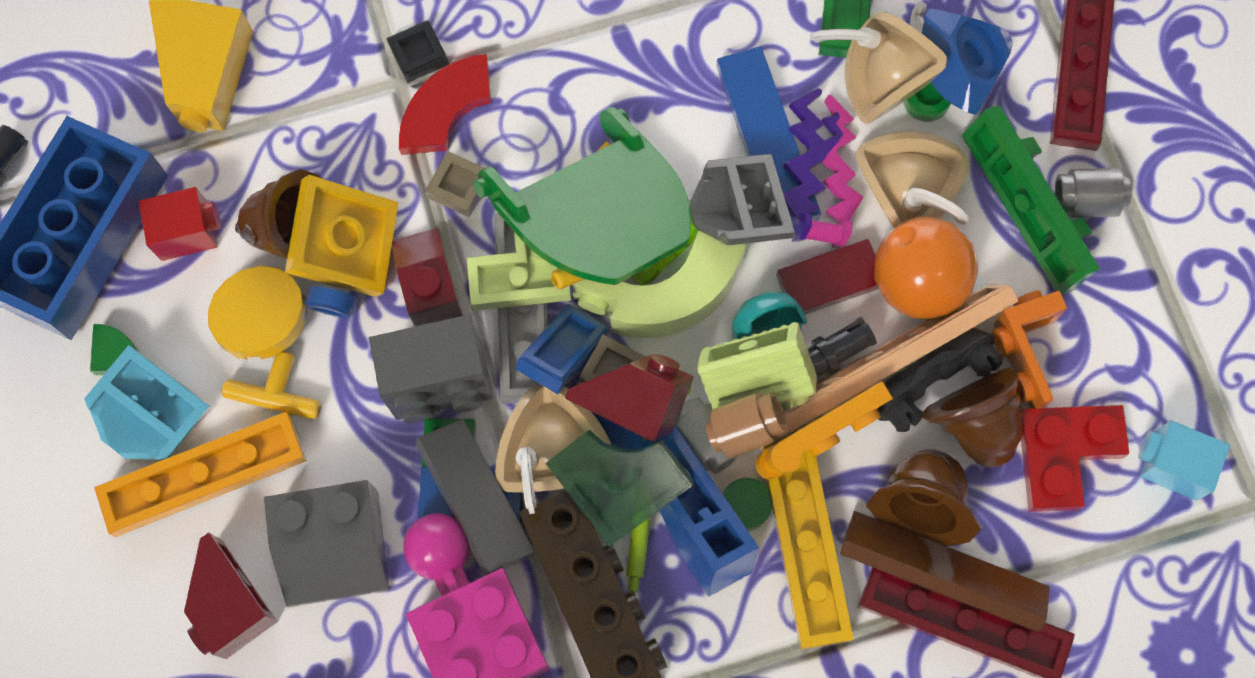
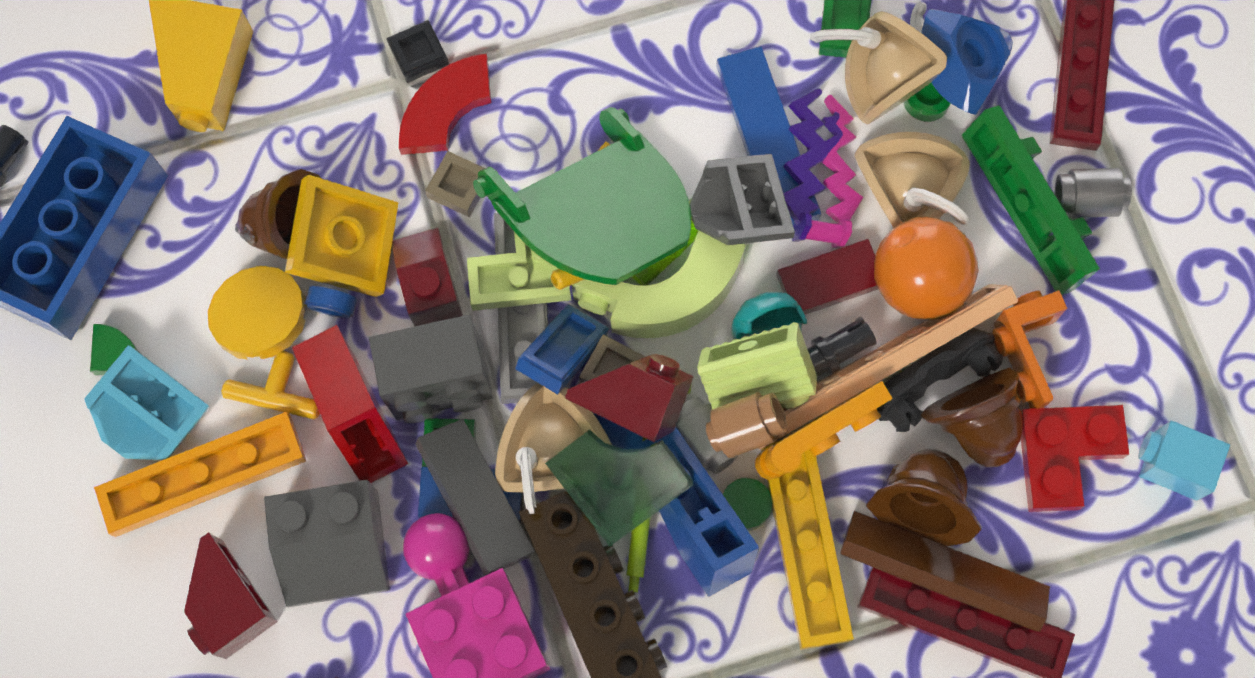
red brick [138,187,221,261] -> none
none -> red slope [292,325,408,483]

